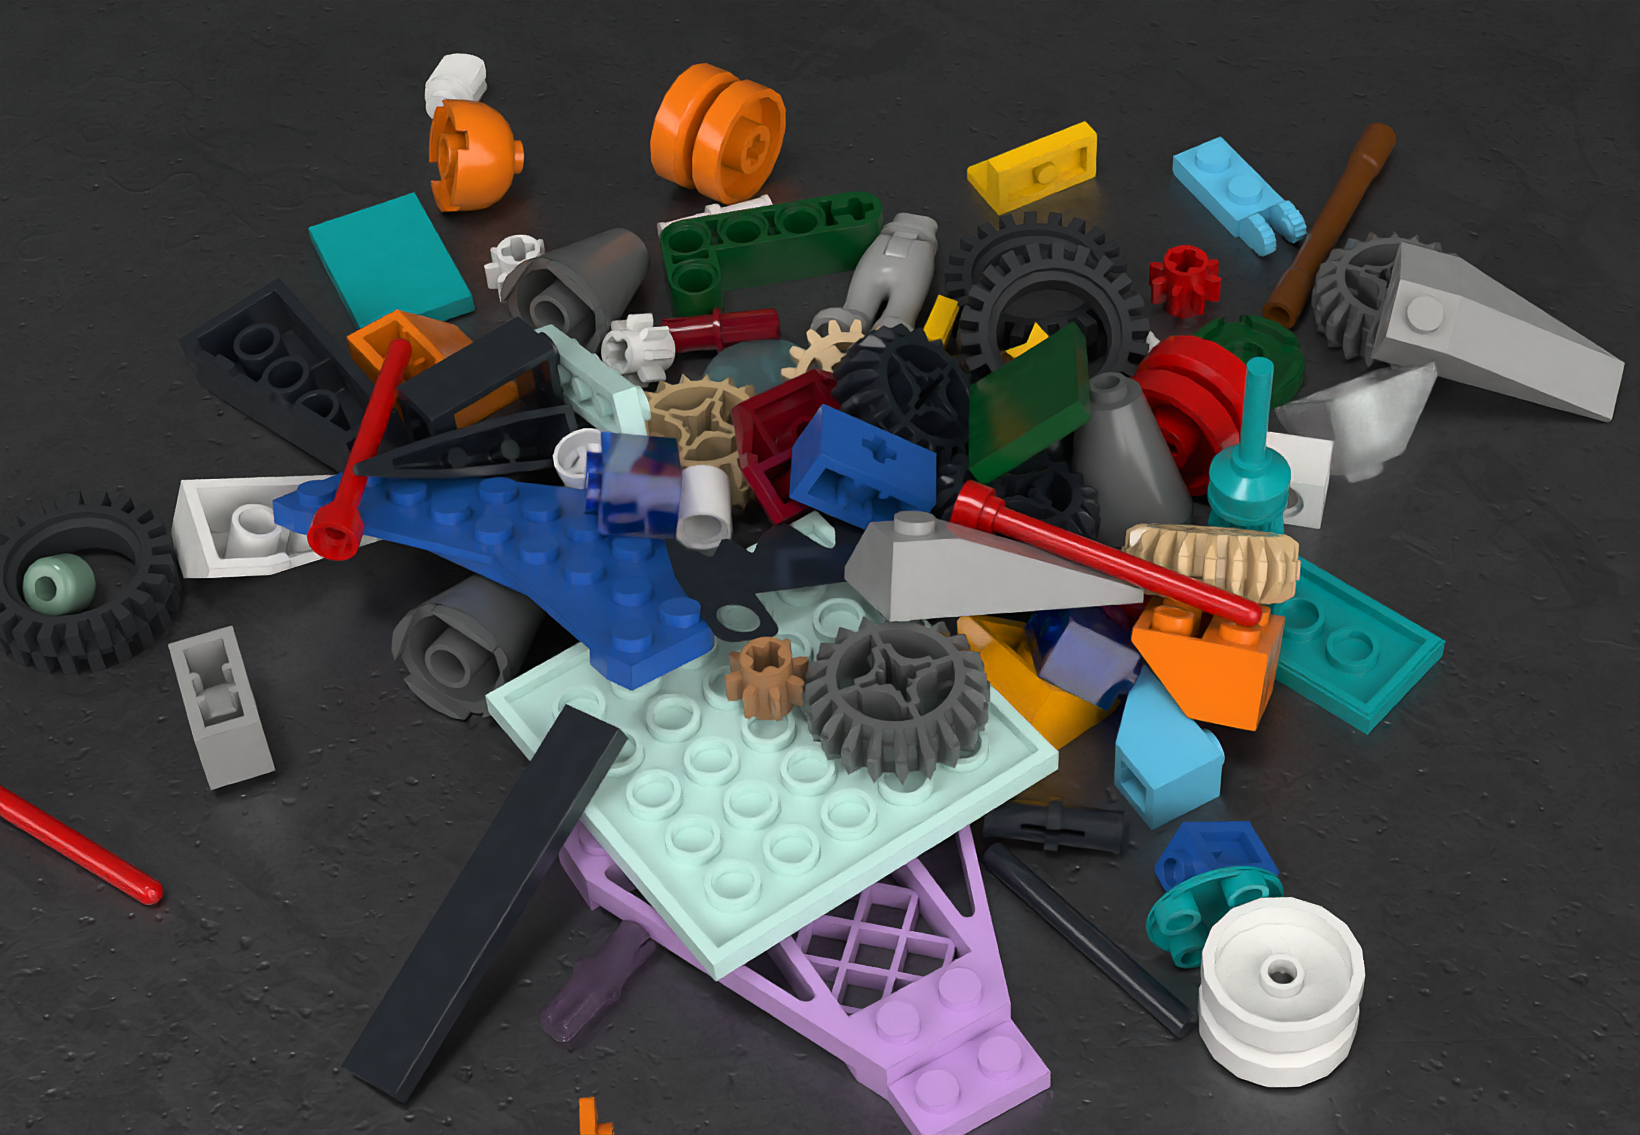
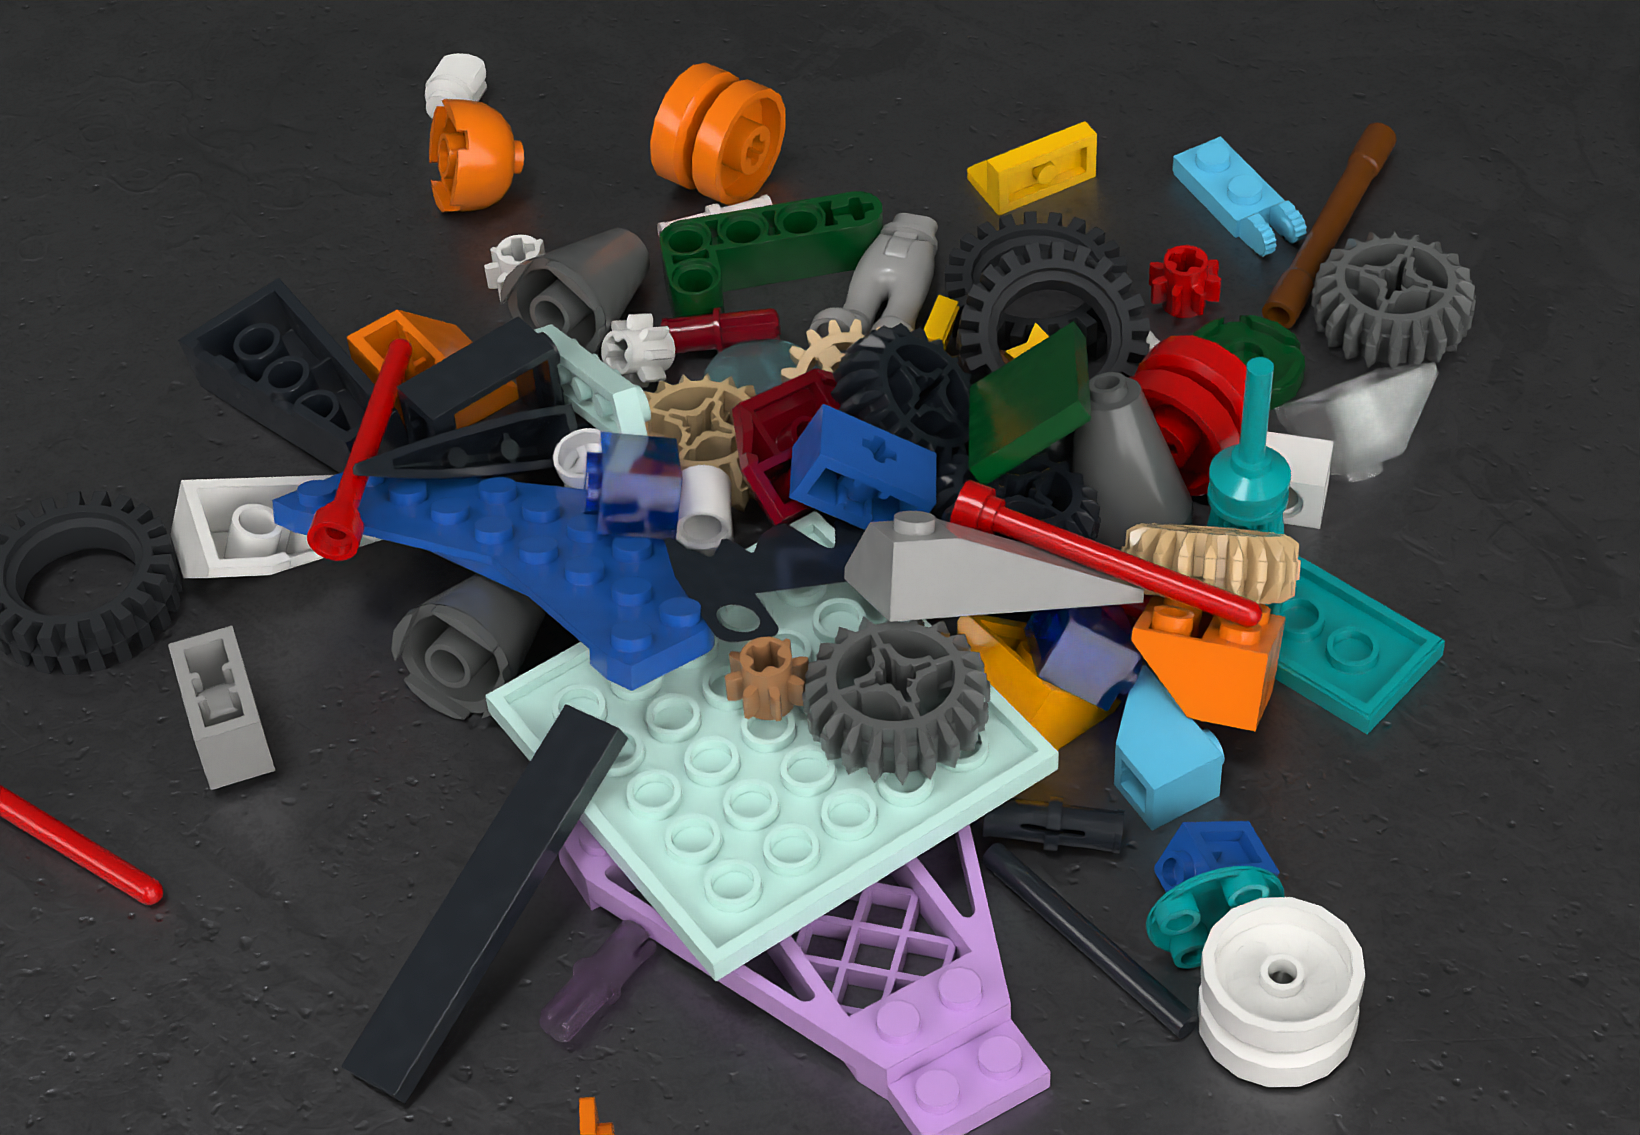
sand green piece [22,553,96,616] -> none
teal tile [308,192,475,331] -> none
light grey wedge [1371,242,1625,423] -> none

